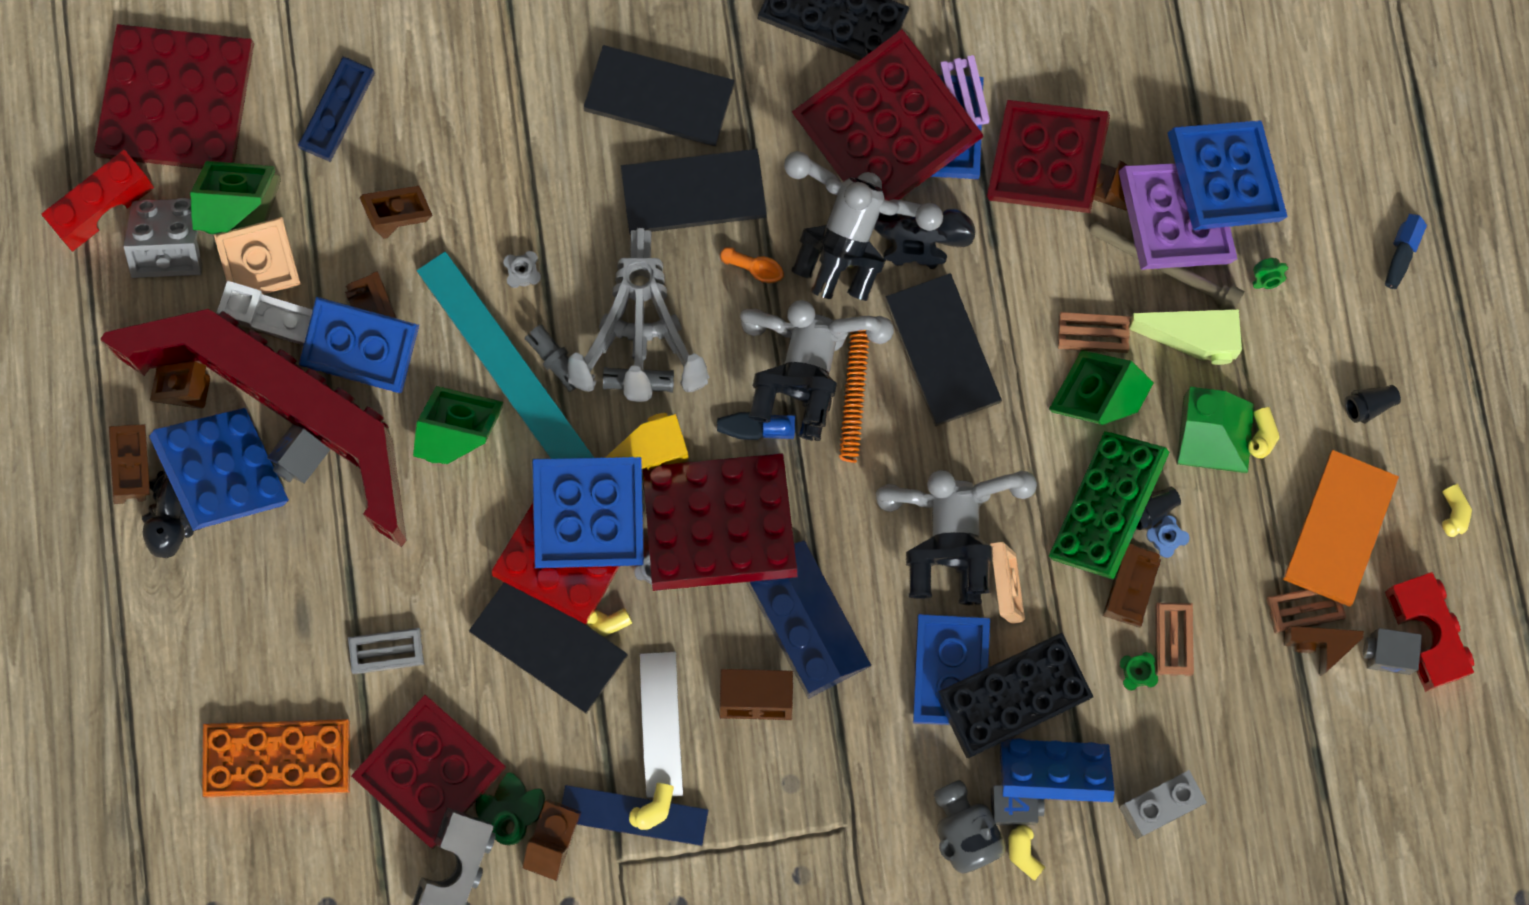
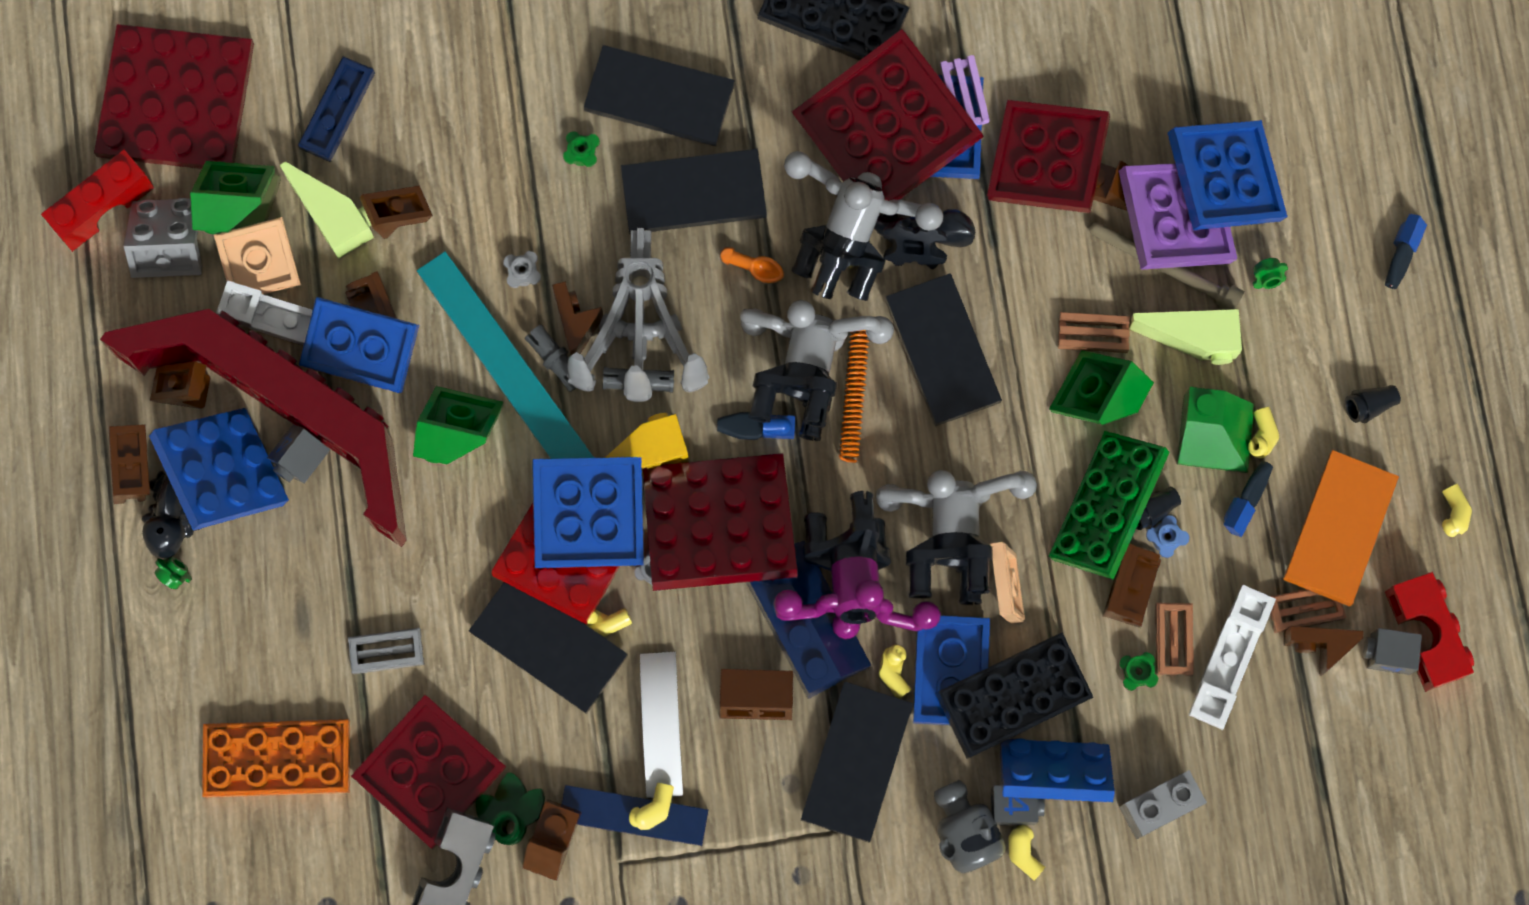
none -> green plate [154,557,192,590]
none -> yellowish green slope [280,162,374,259]
none -> reddish brown slope [552,281,603,355]
none -> green plate [563,131,600,167]
none -> wheel [773,491,941,639]
none -> black tile [800,681,913,843]
none -> light yellow arm [878,644,912,699]
none -> white slope [1189,585,1276,730]
none -> piece [1223,461,1273,537]

